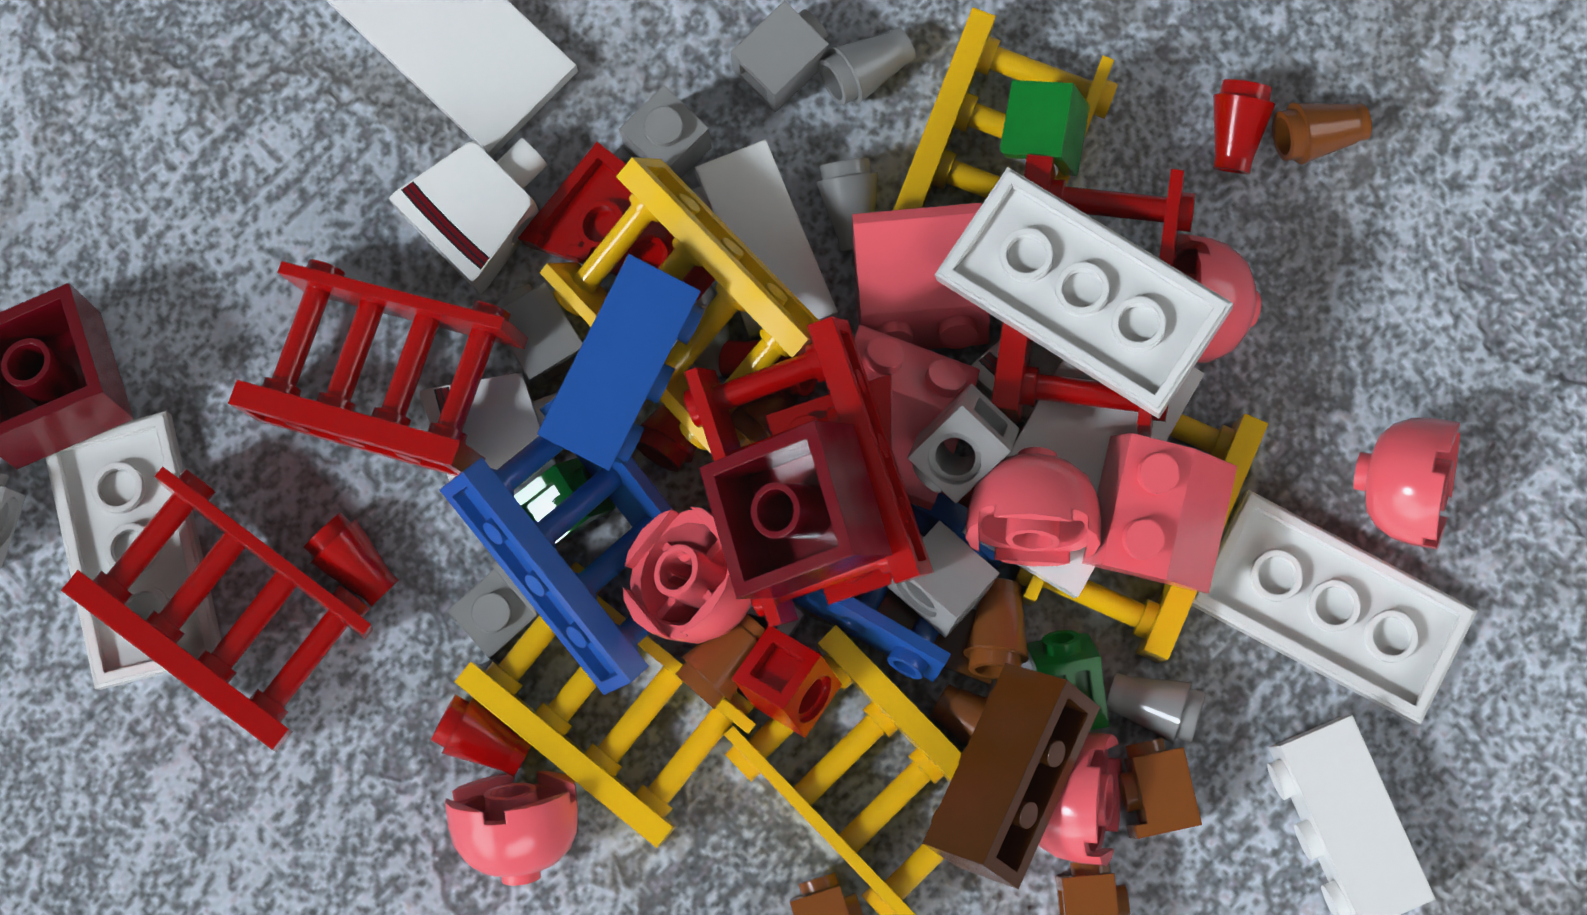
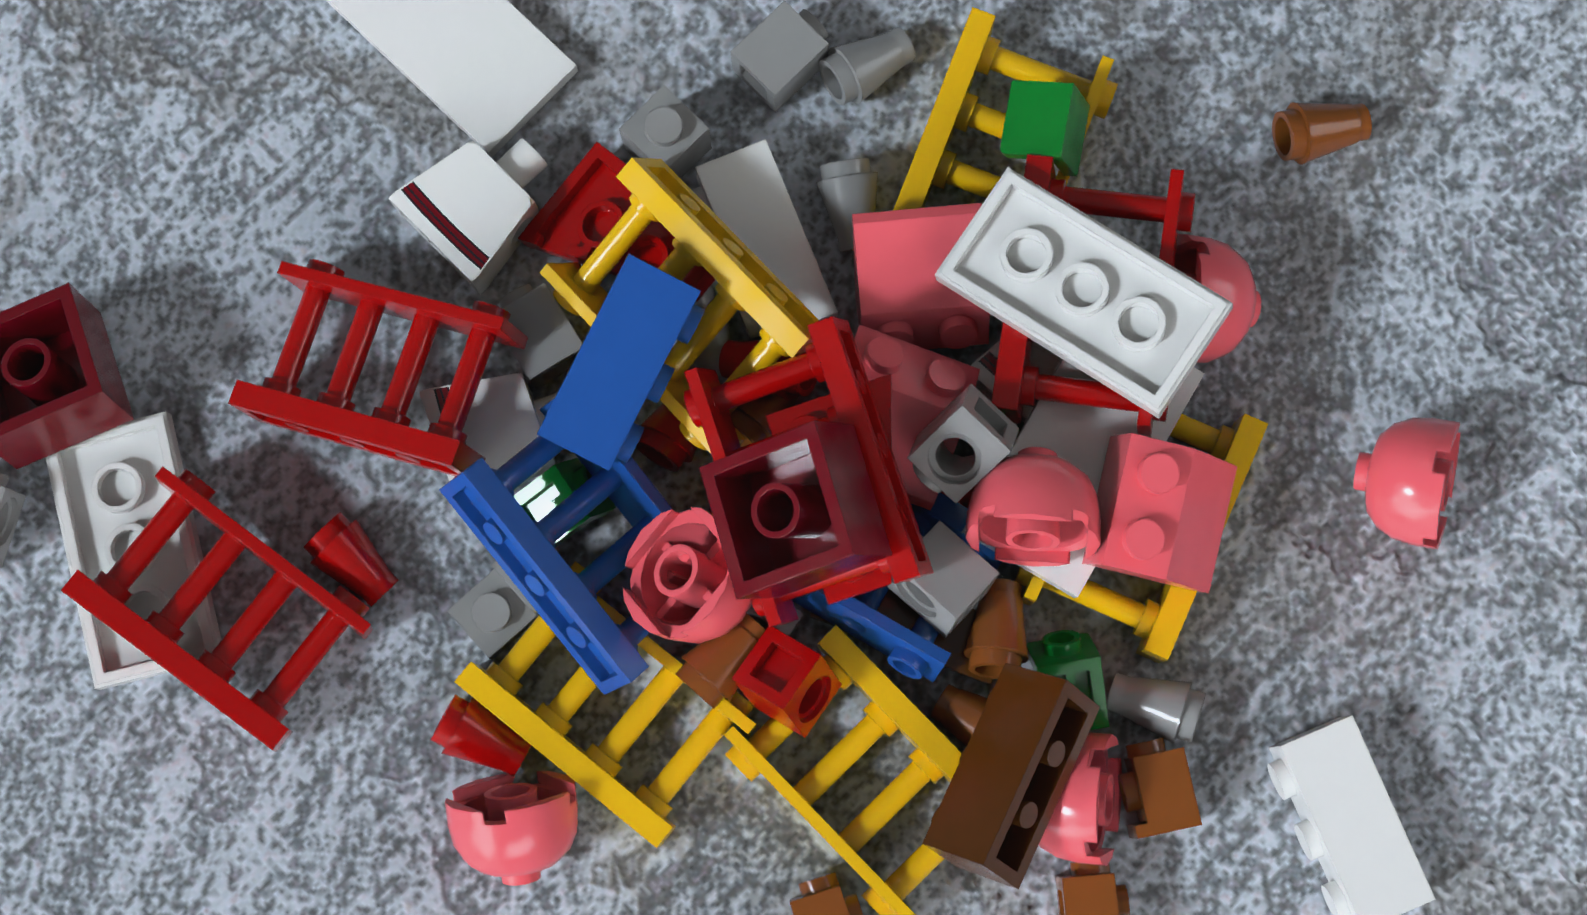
white tile [1191,490,1478,725] -> none
red cone [1213,79,1276,175] -> none

